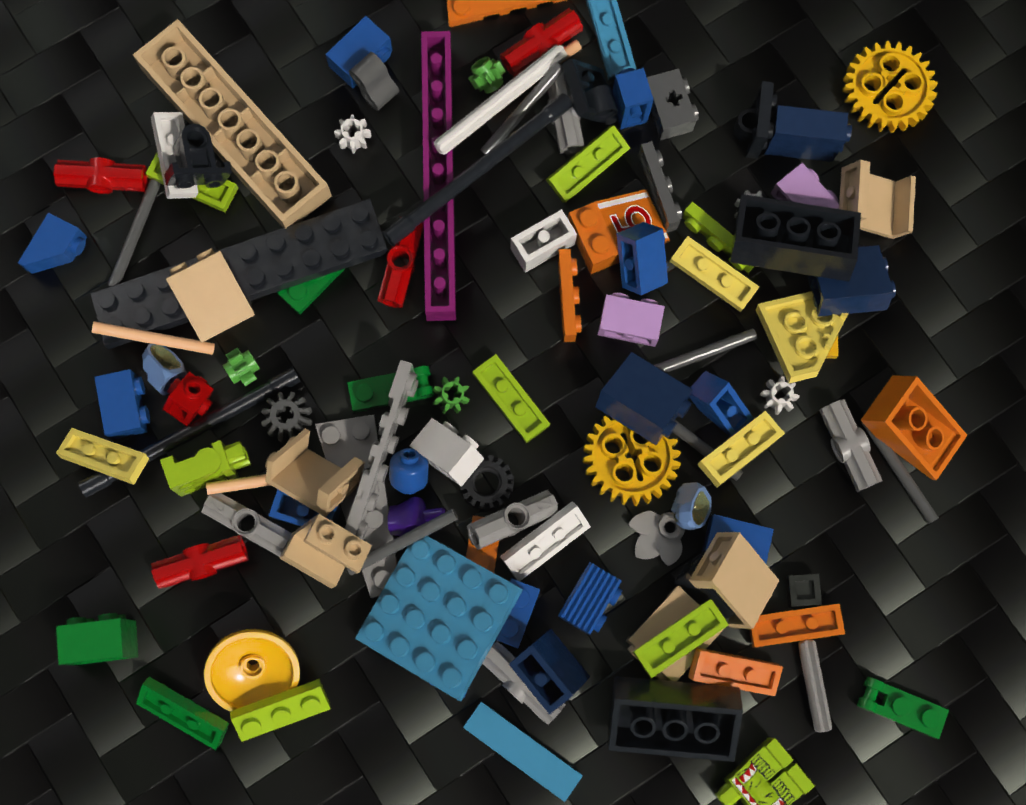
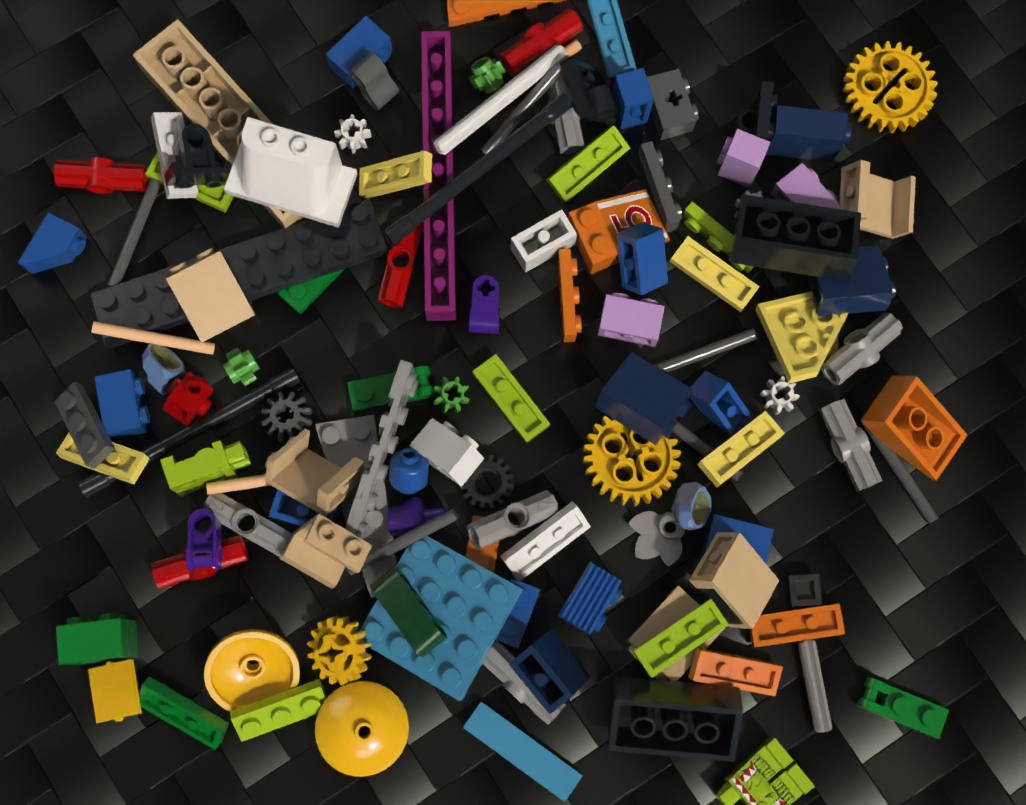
none -> dark grey plate [54,382,115,469]
none -> yellow piece [88,659,142,723]
none -> dark purple piece [186,509,223,571]
none -> white windscreen [224,117,357,228]
none -> yellow gear [307,616,371,685]
none -> yellow dish [315,681,409,777]
none -> light yellow plate [359,151,432,199]
none -> dark green beam [370,566,448,657]
none -> dark purple piece [469,275,500,334]
none -> lavender brick [716,129,770,188]
none -> light grey piece [821,312,903,385]

